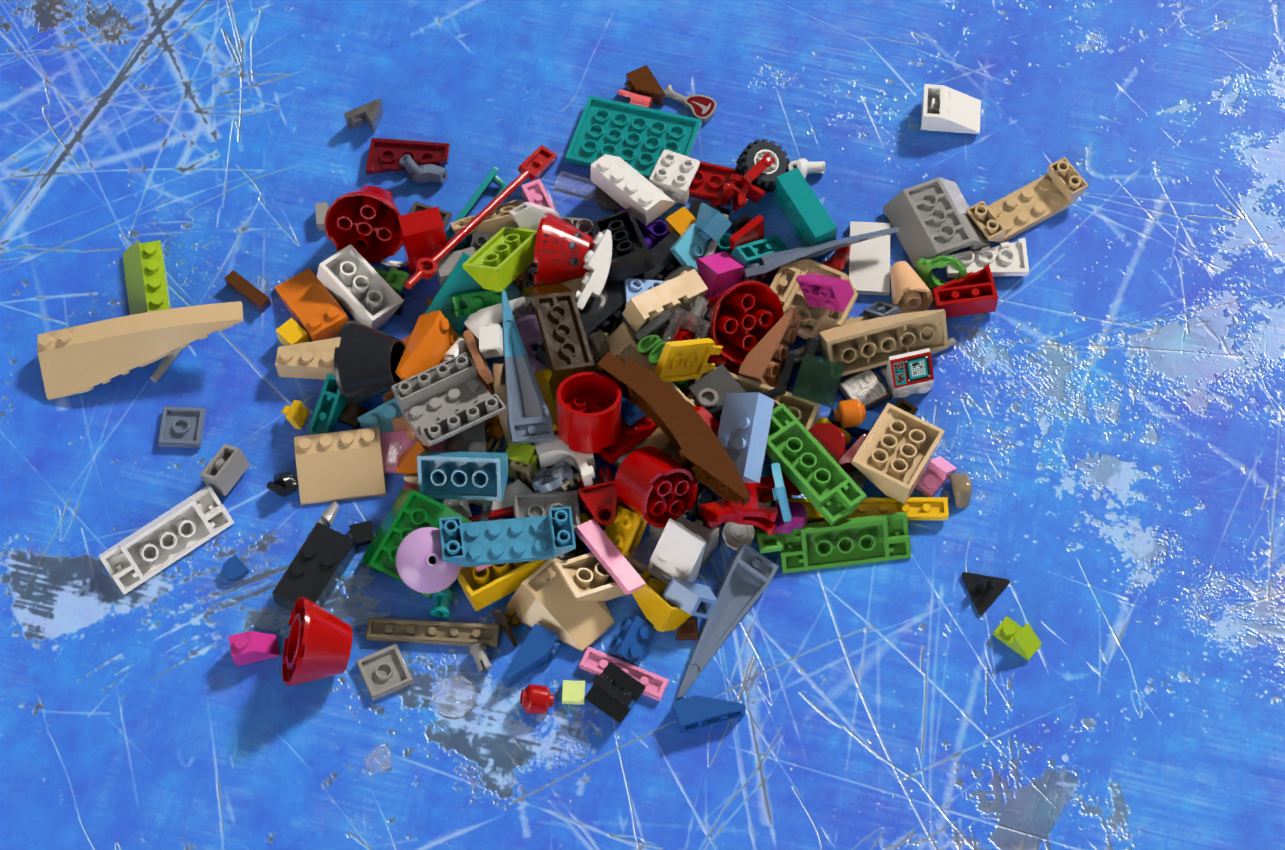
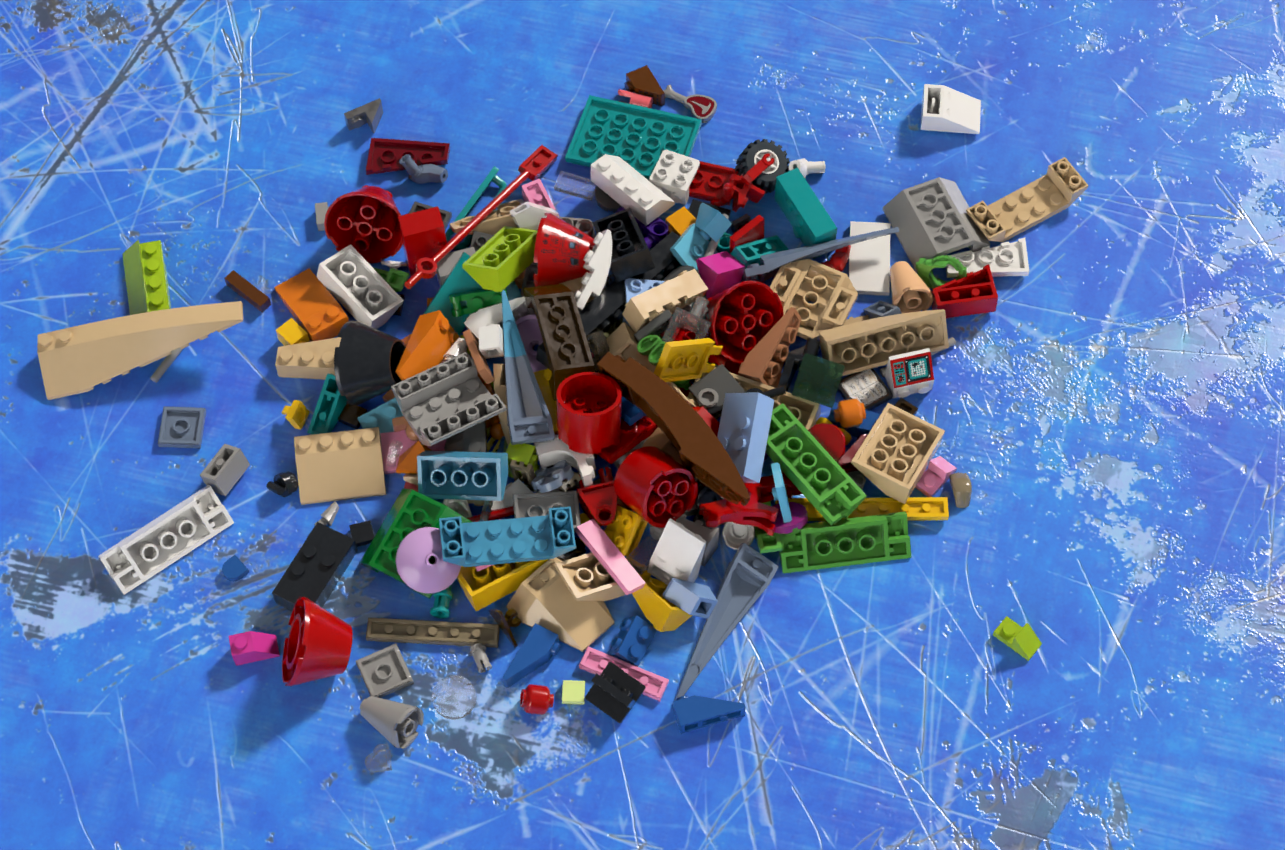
reddish brown tile [676,617,698,641] -> none
dark pink slope [796,273,854,312] -> none
black piece [962,572,1010,615] -> none
none -> light grey cone [360,696,424,749]

